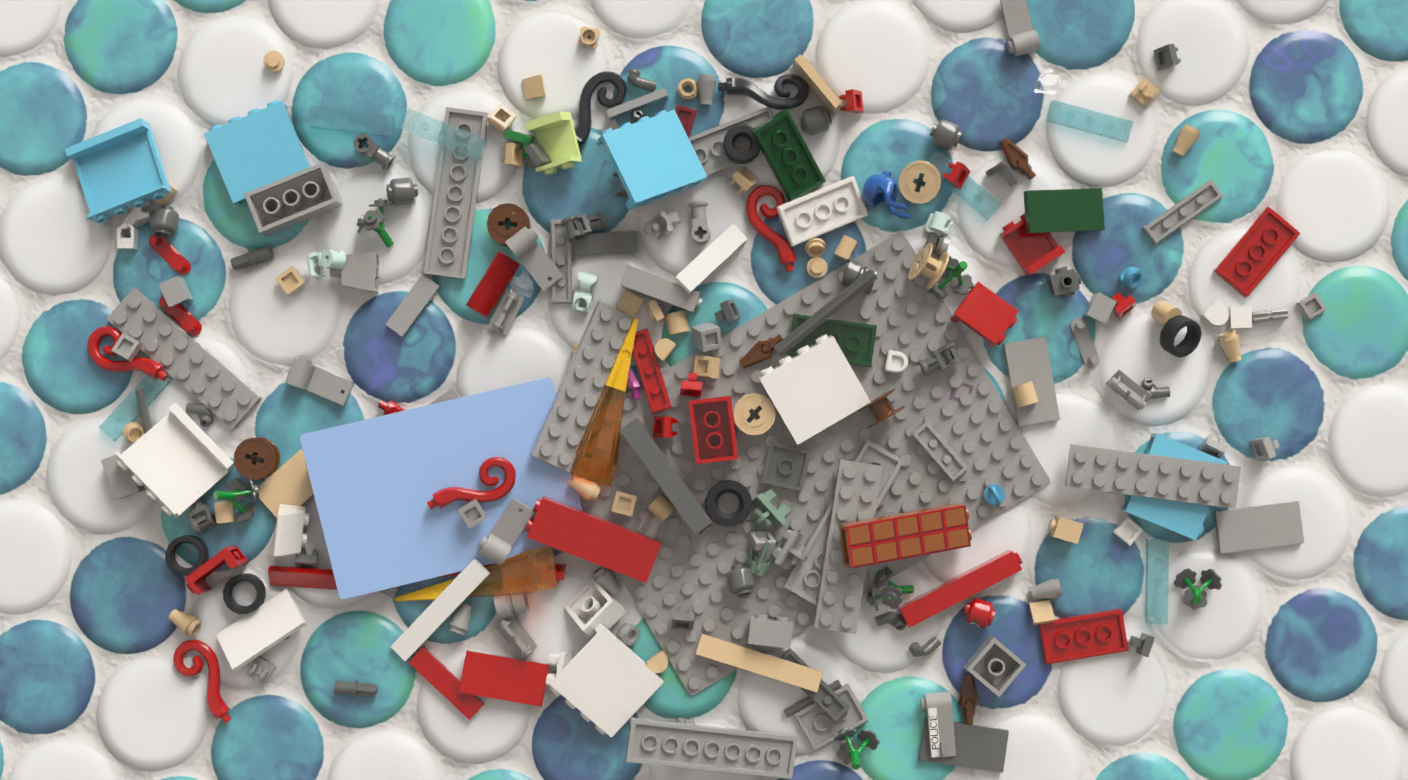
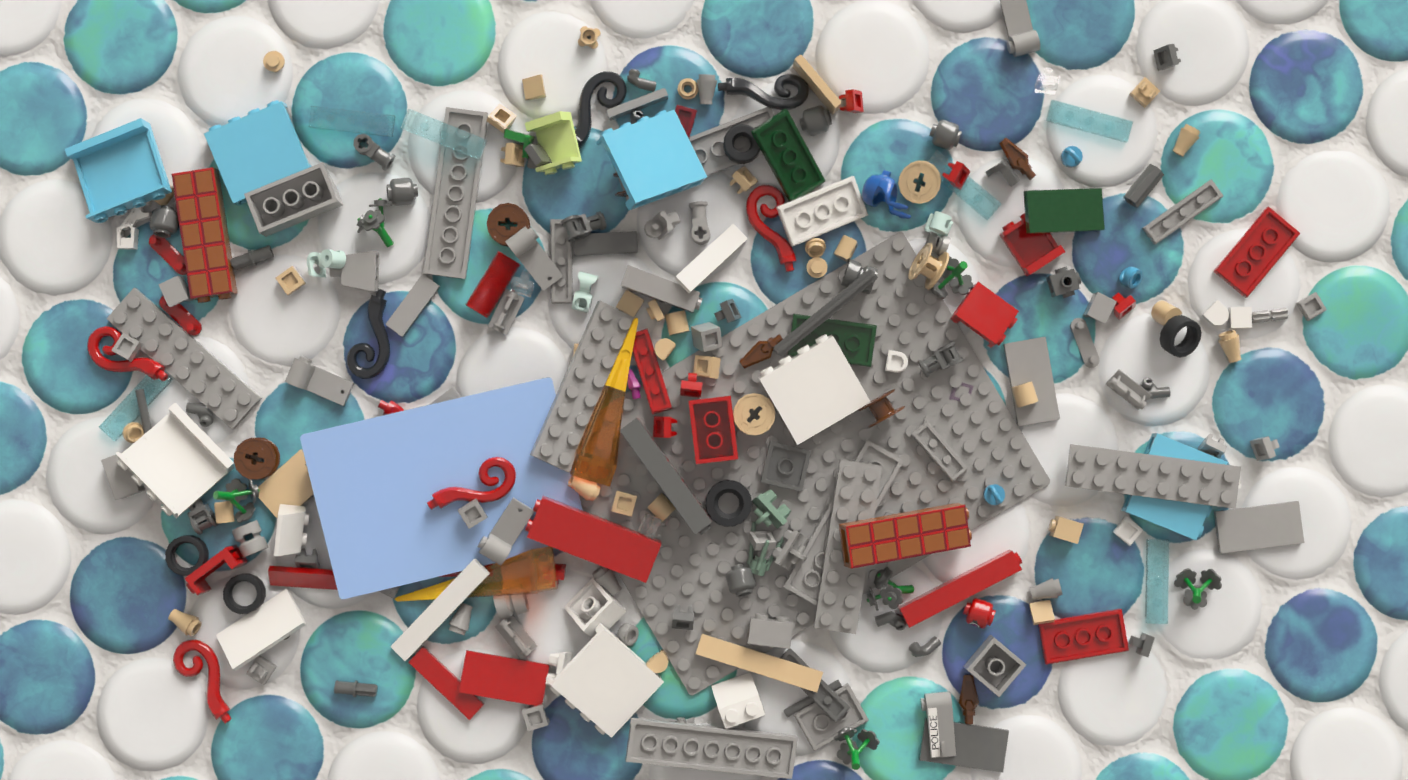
none -> dark orange brick [172,167,238,303]
none -> light grey wheel [232,520,269,558]
none -> black plant [347,288,390,379]
none -> light grey panel [522,704,550,732]
none -> white slope [711,672,766,729]
none -> dark azure tile [1061,146,1083,168]
none -> dark grey axle [1123,164,1164,208]

